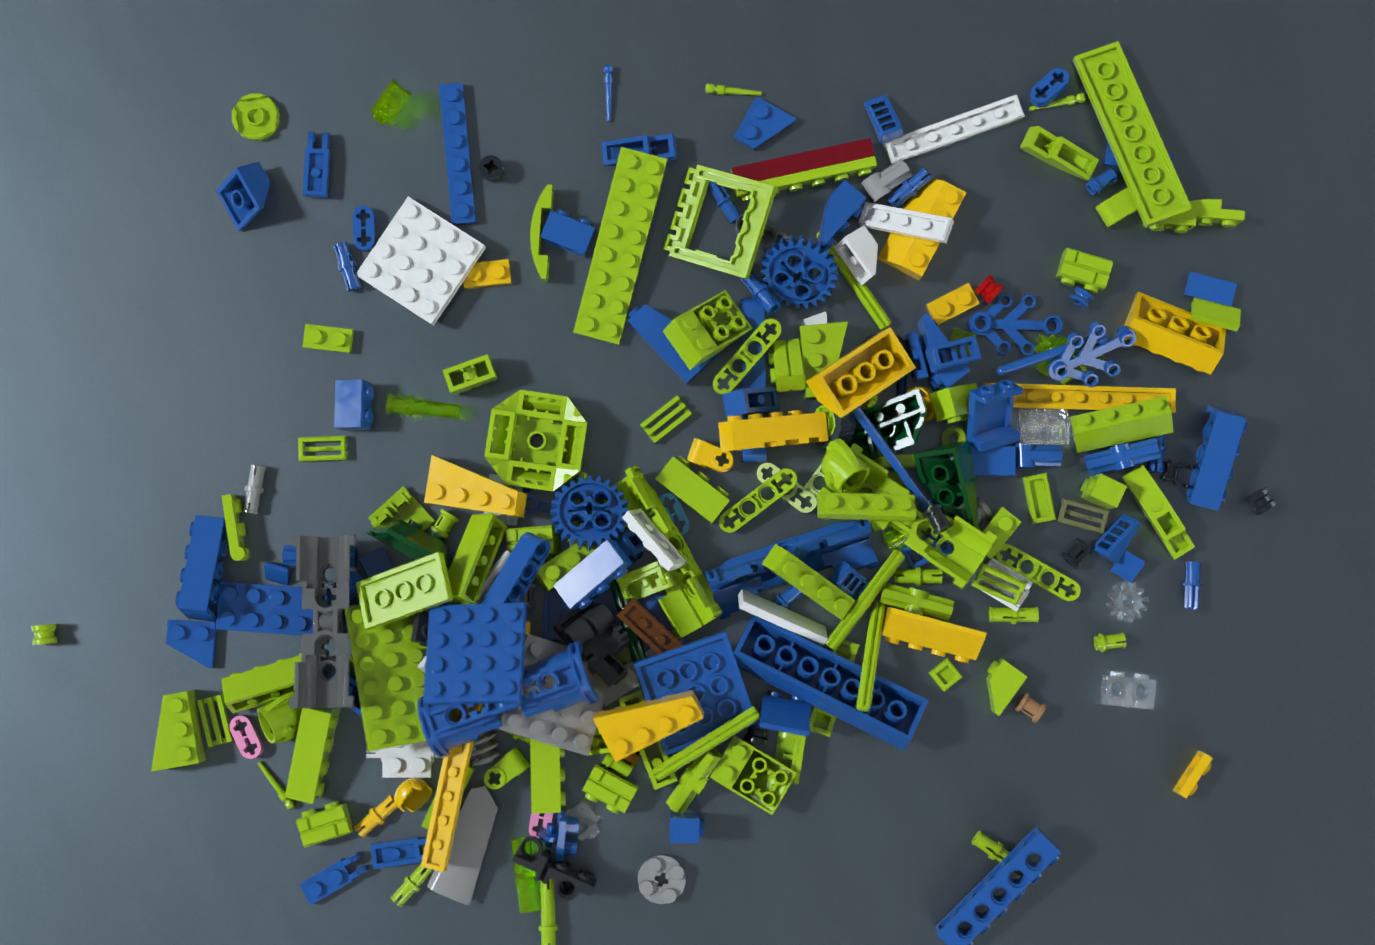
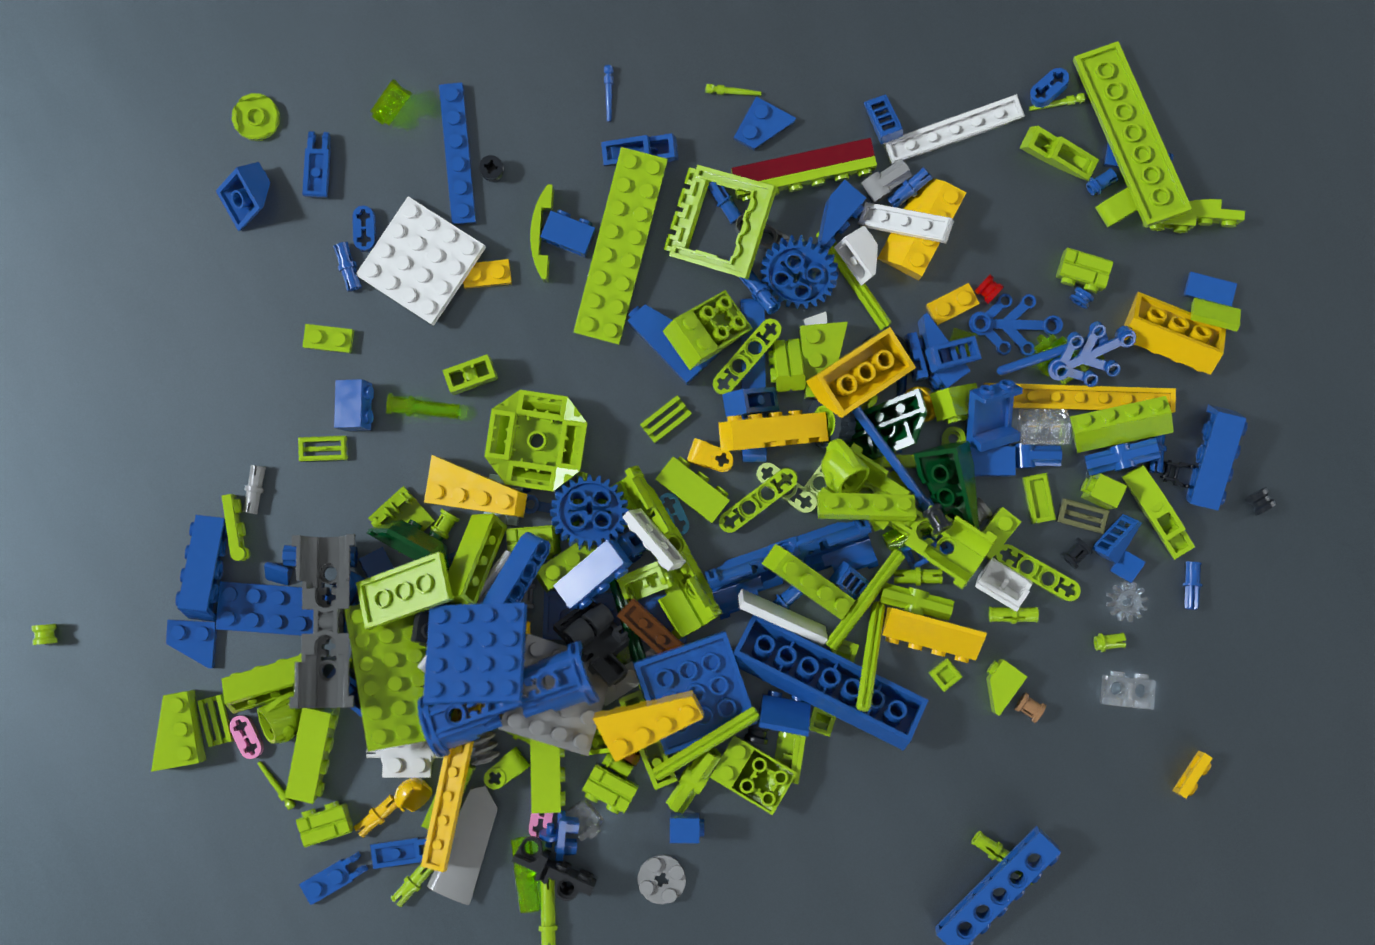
lime tile [972,563,1027,606] -> none

